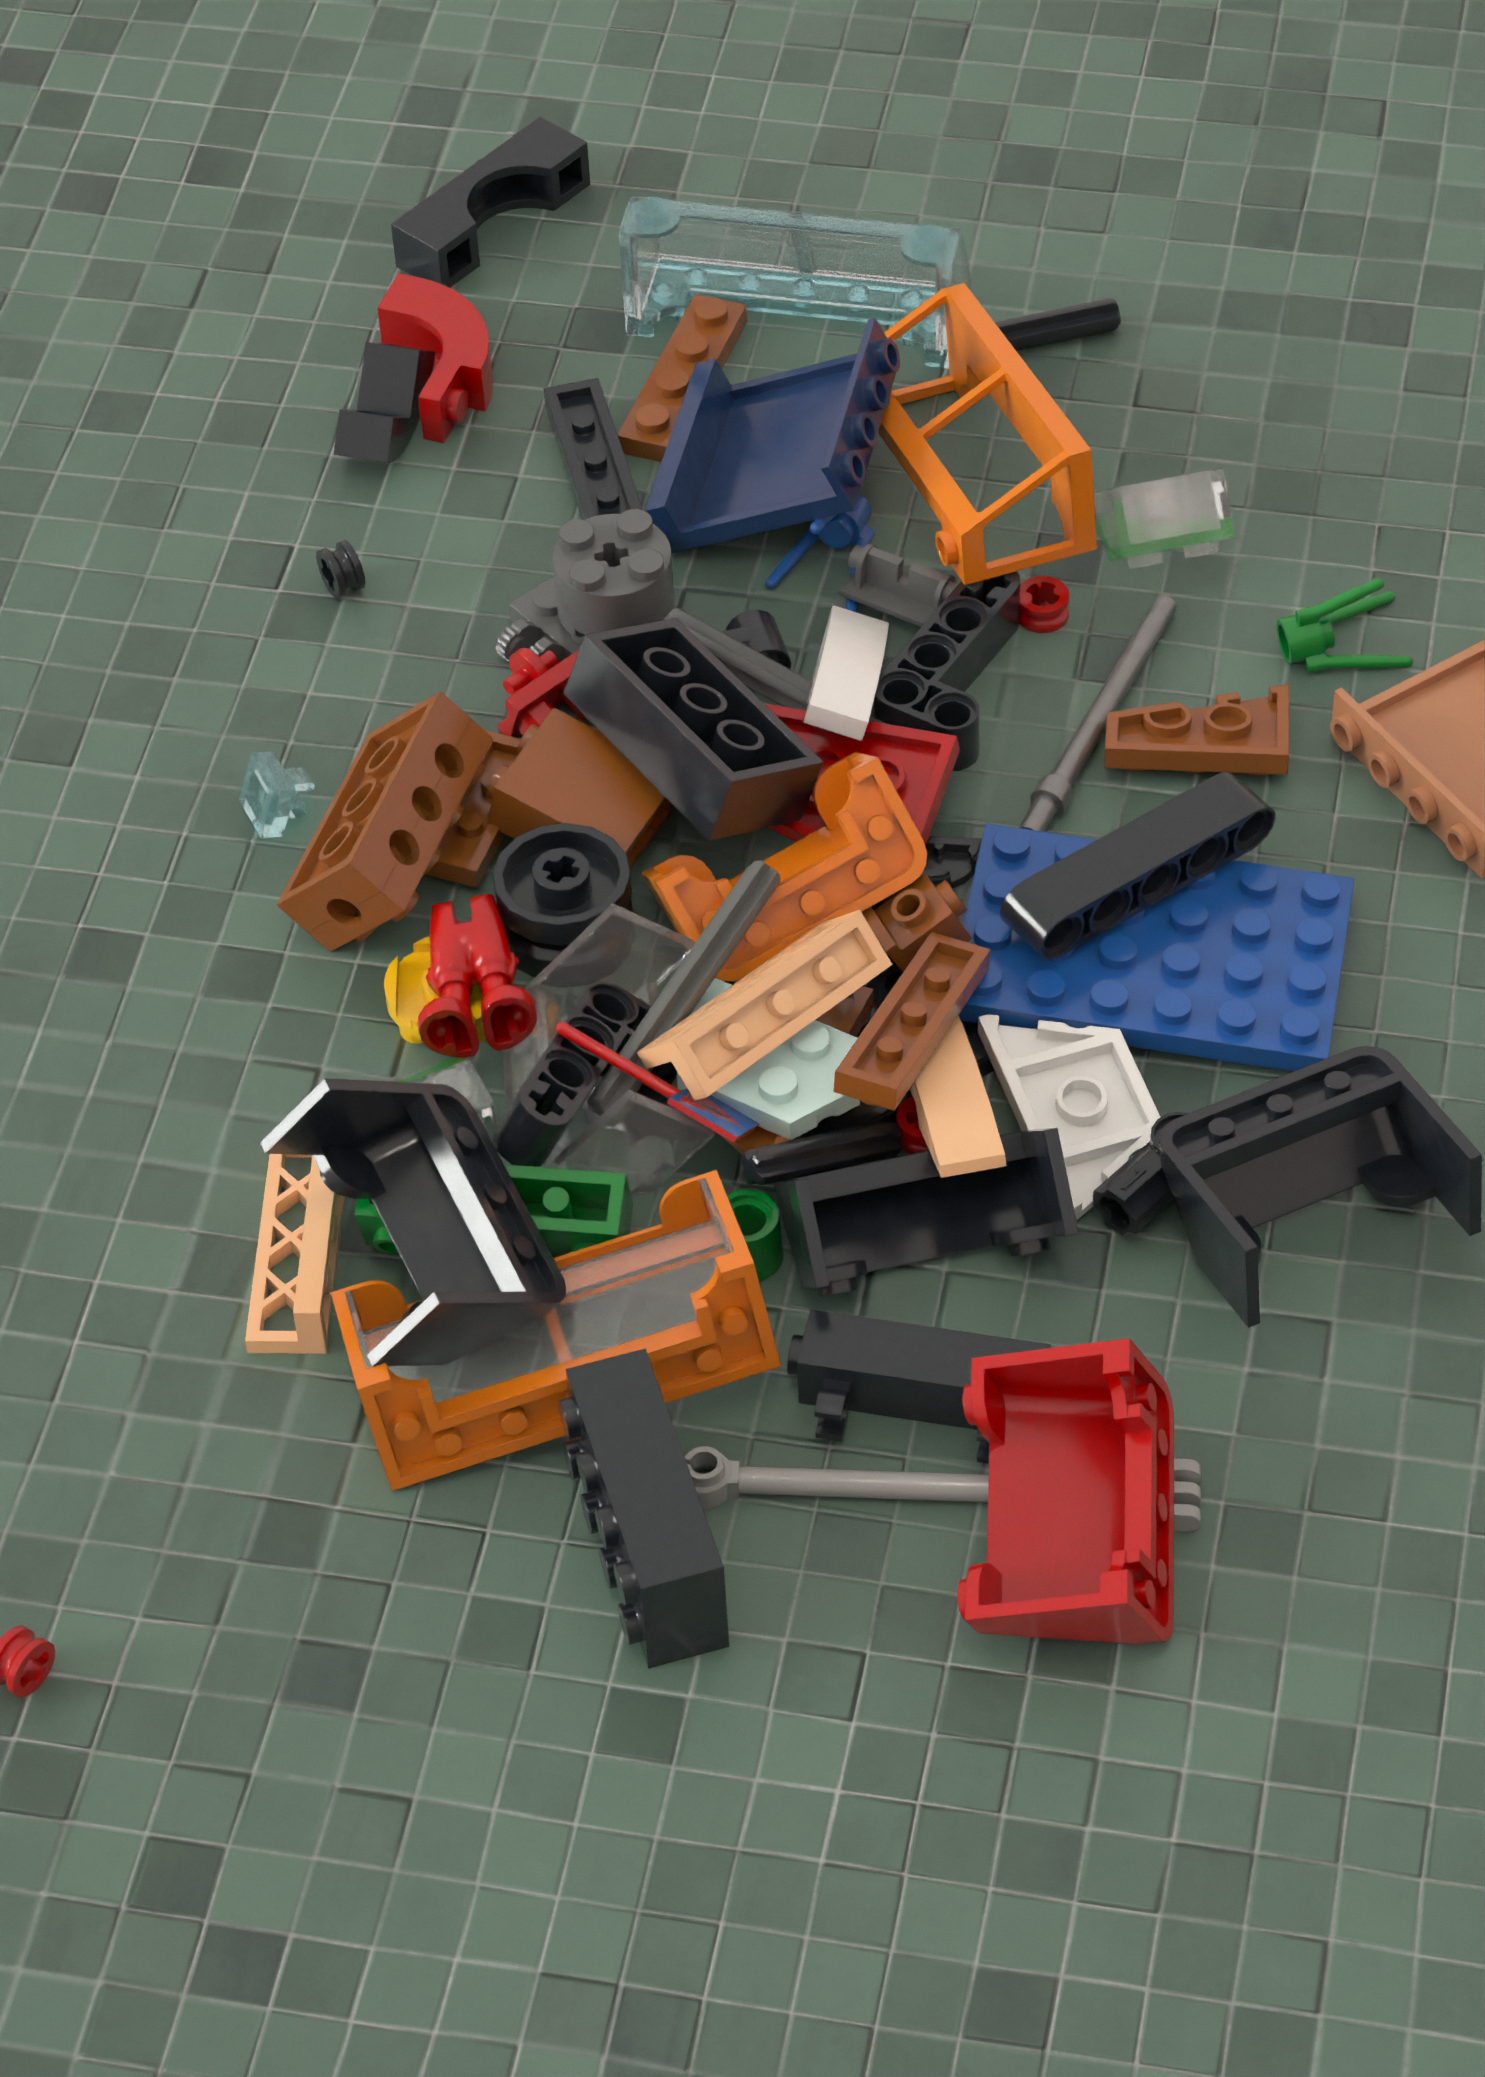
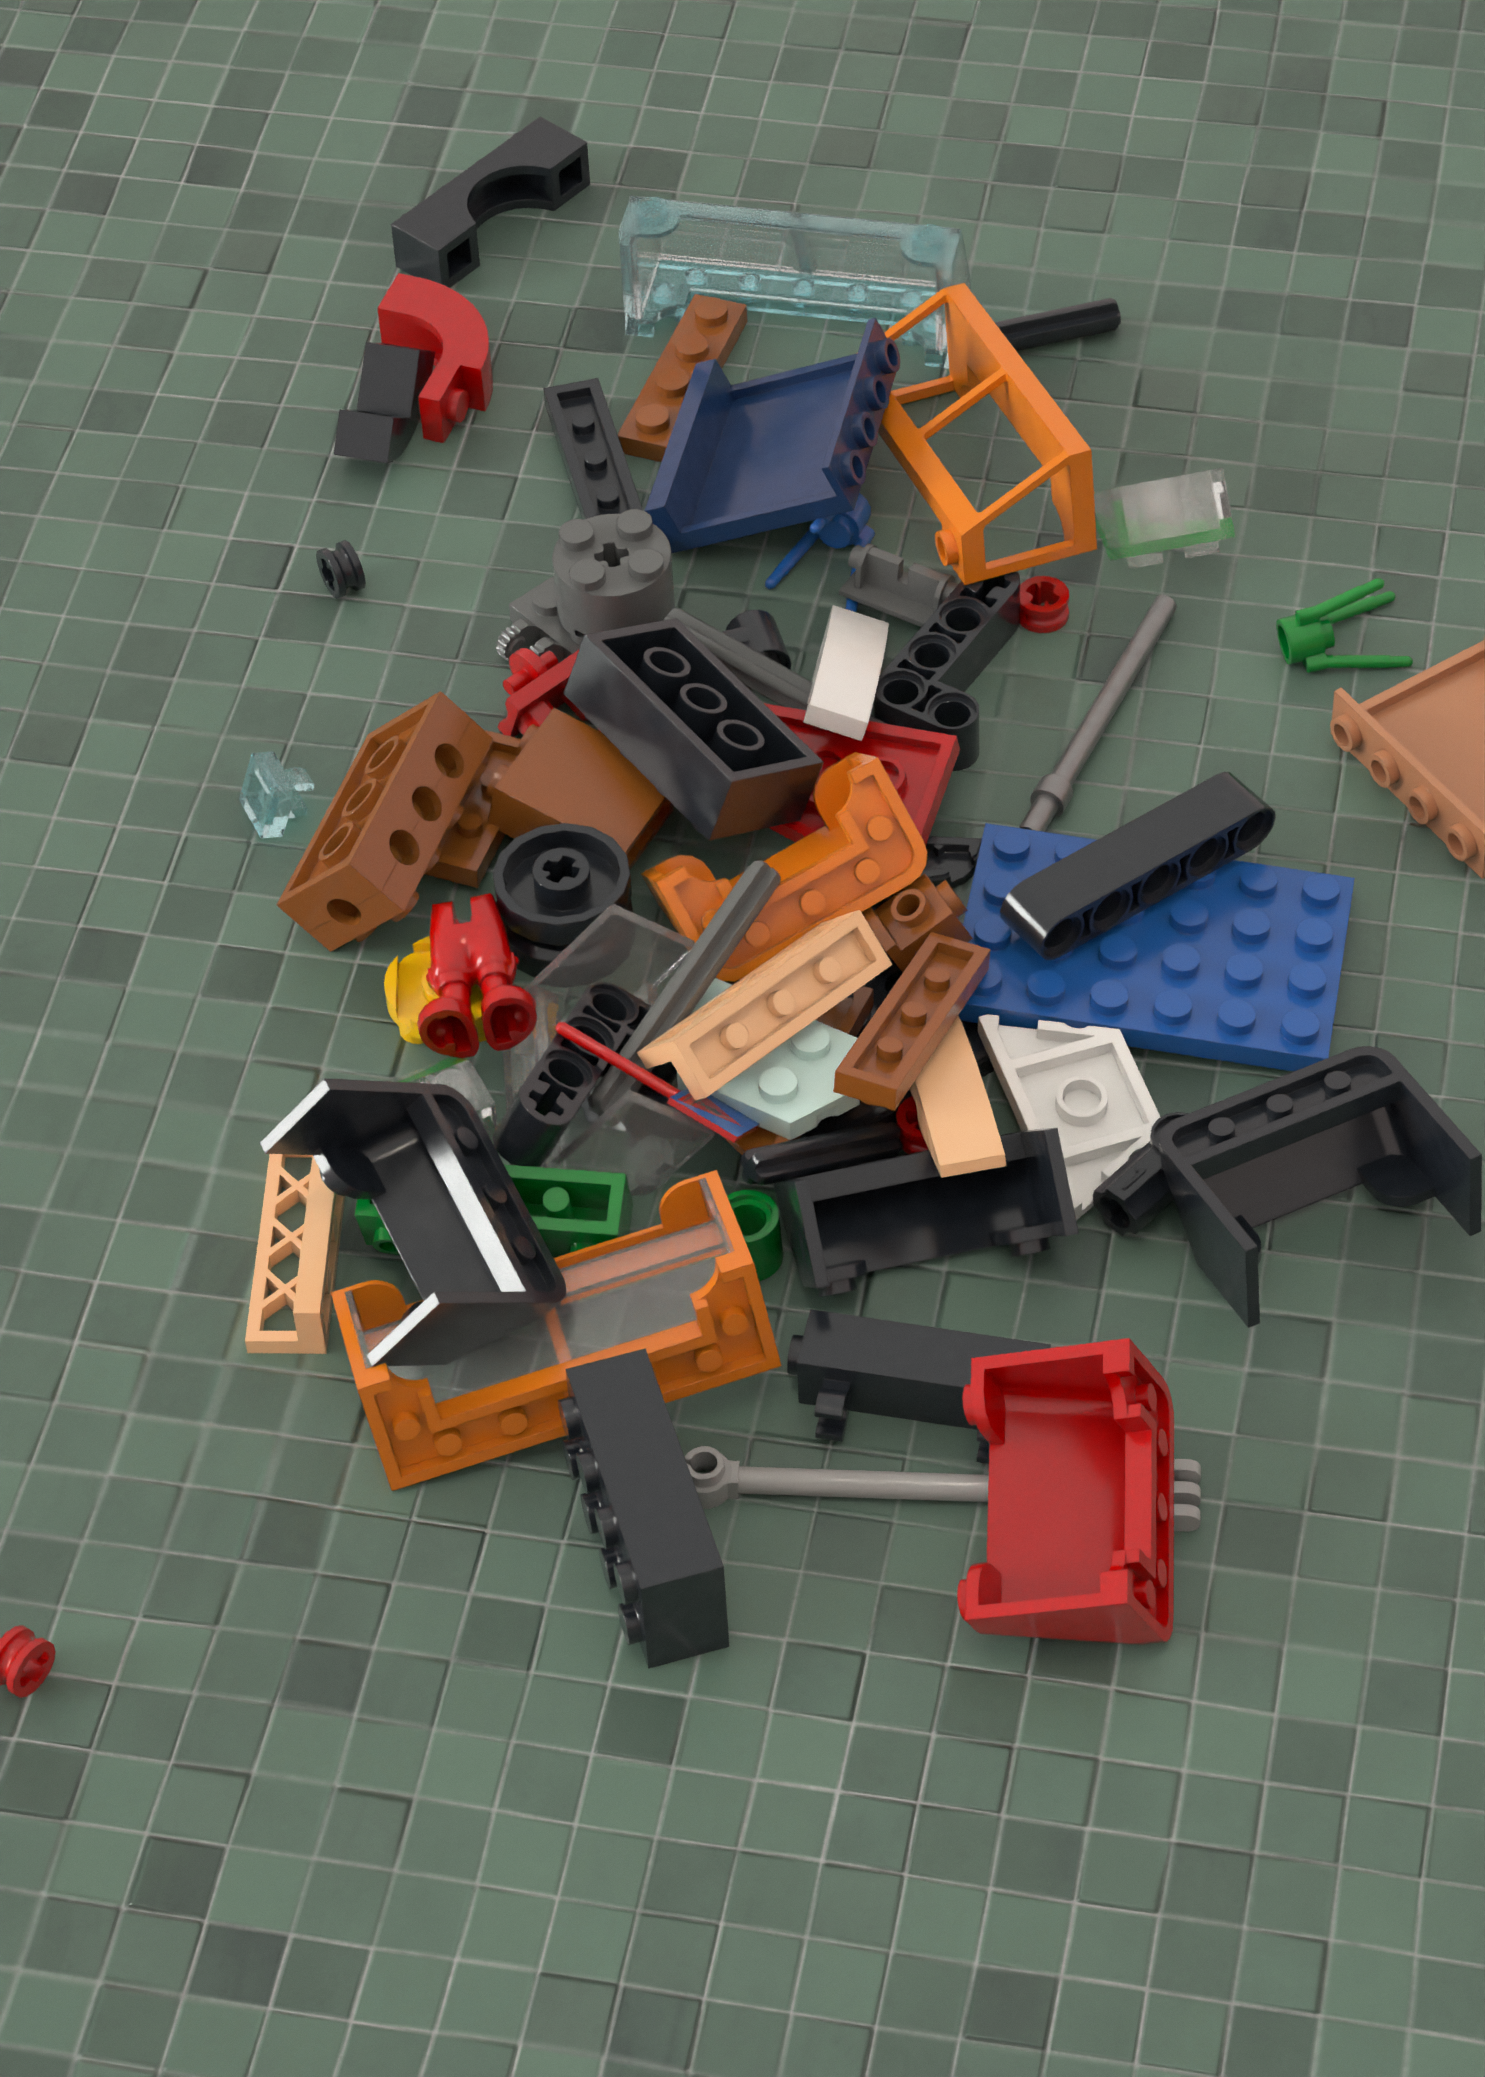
dark orange wing [1104,684,1289,776] -> none

